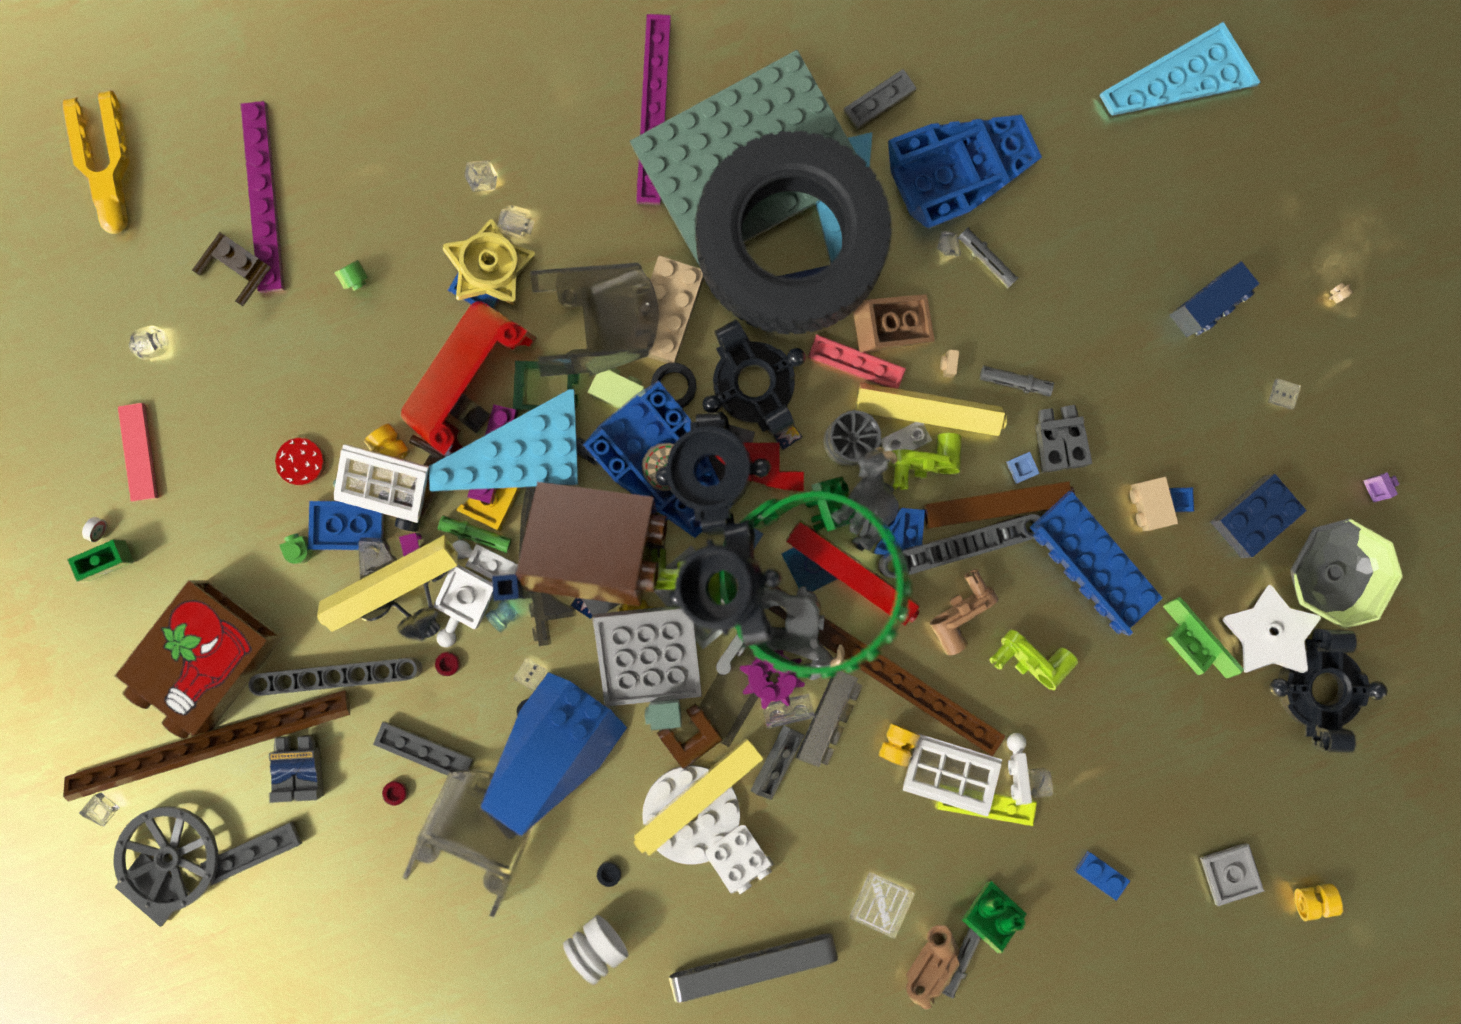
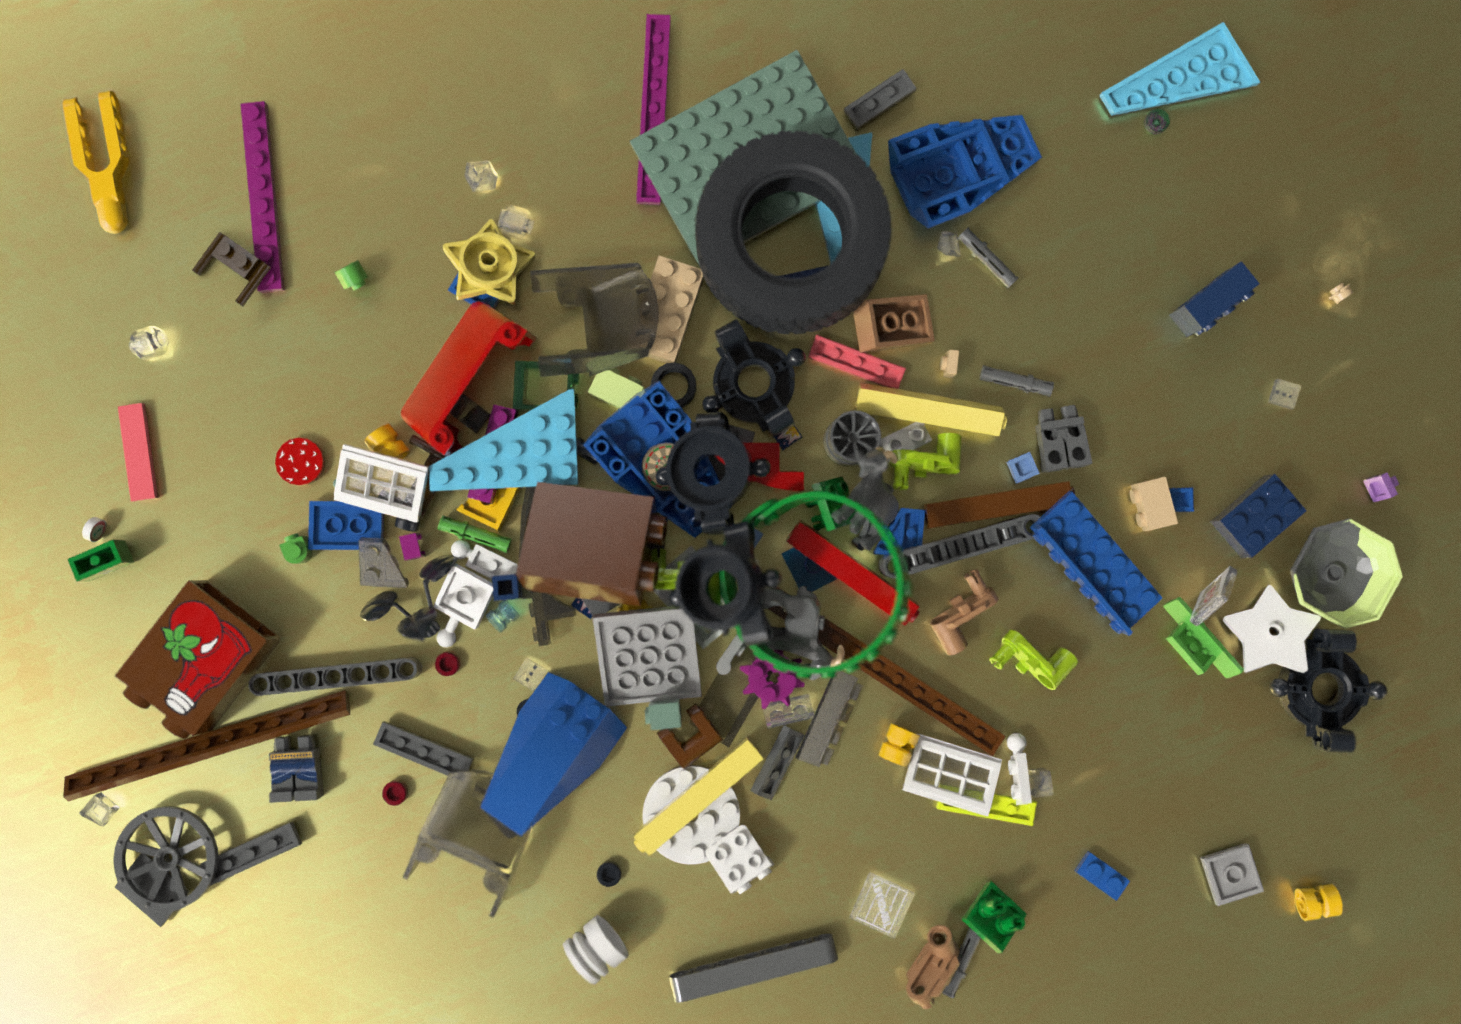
light yellow brick [317,535,458,632] -> none
none -> clear green tile [1144,109,1170,135]
none -> clear tile [1189,566,1237,626]

